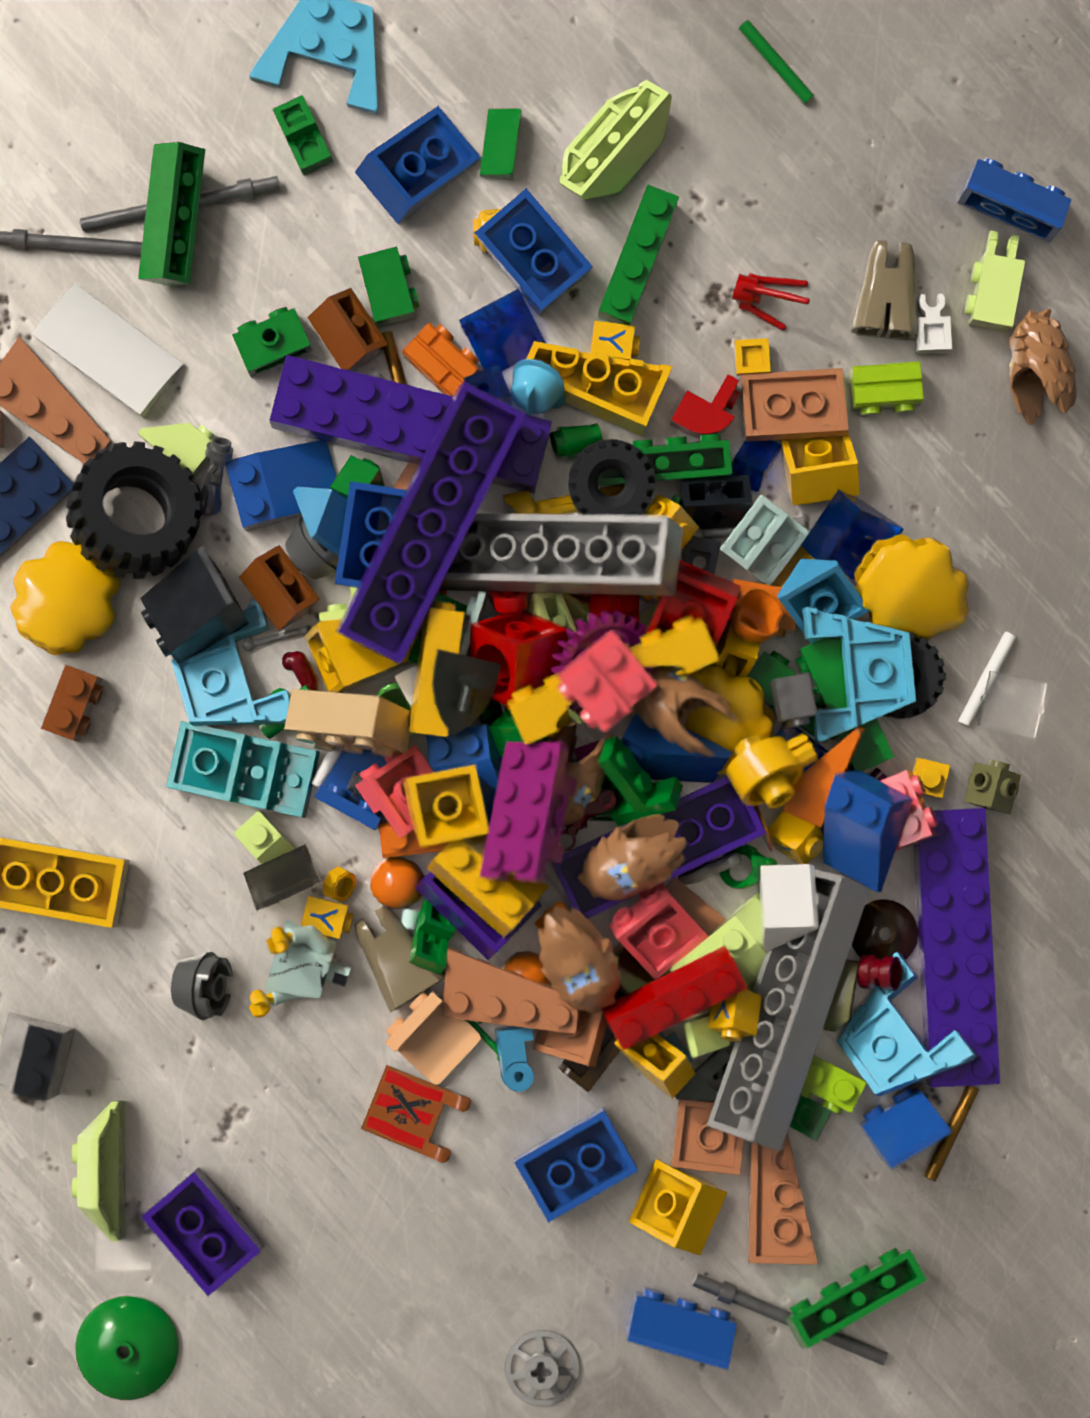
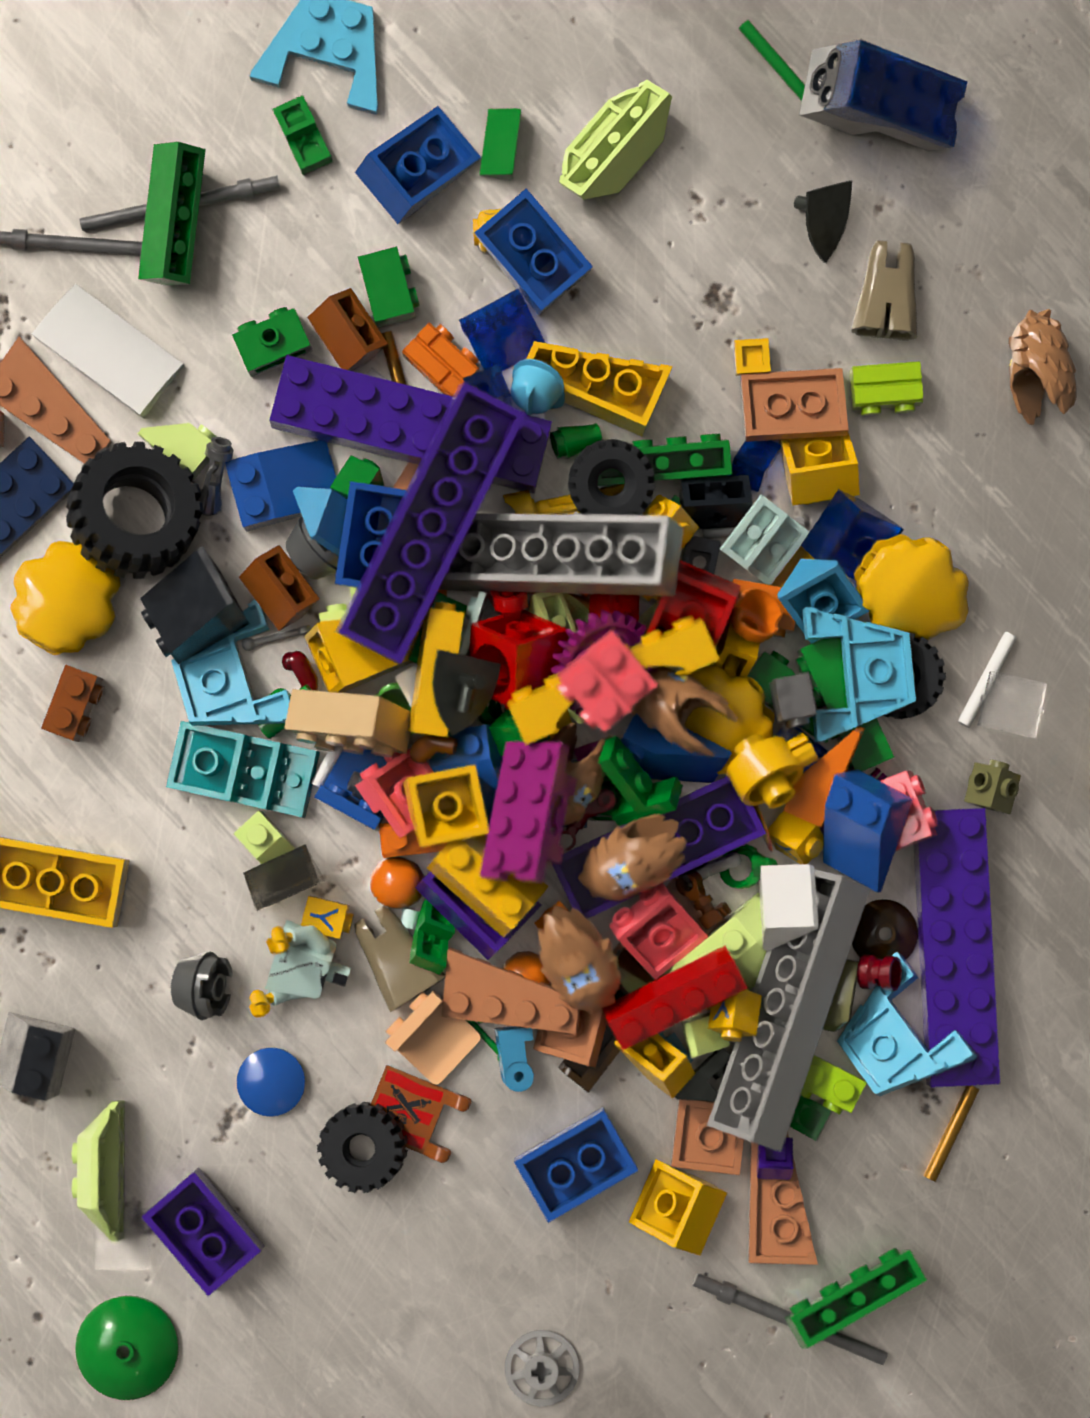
yellow tile [323,866,356,903] -> none
yellow brick [590,321,640,360] -> none
green brick [598,184,679,325] -> none
blue slope [625,1288,737,1370] -> none
red brick [669,374,741,438] -> none
red plant [732,273,810,331] -> none
blue slope [858,1087,951,1169] -> none
yellow plate [912,757,950,799] -> none
white plate [916,294,952,354] -> none
blue slope [957,158,1072,243] -> none
yellowish green hinge [965,230,1025,333] -> none
none -> blue dish [237,1048,305,1117]
none -> black tyre [317,1102,408,1193]
none -> reddish brown arm [410,734,458,764]
none -> reddish brown piece [676,870,732,930]
none -> dark purple slope [757,1138,793,1180]
none -> pearl dark grey shield [794,180,852,263]
none -> clear blue piece [799,39,968,151]

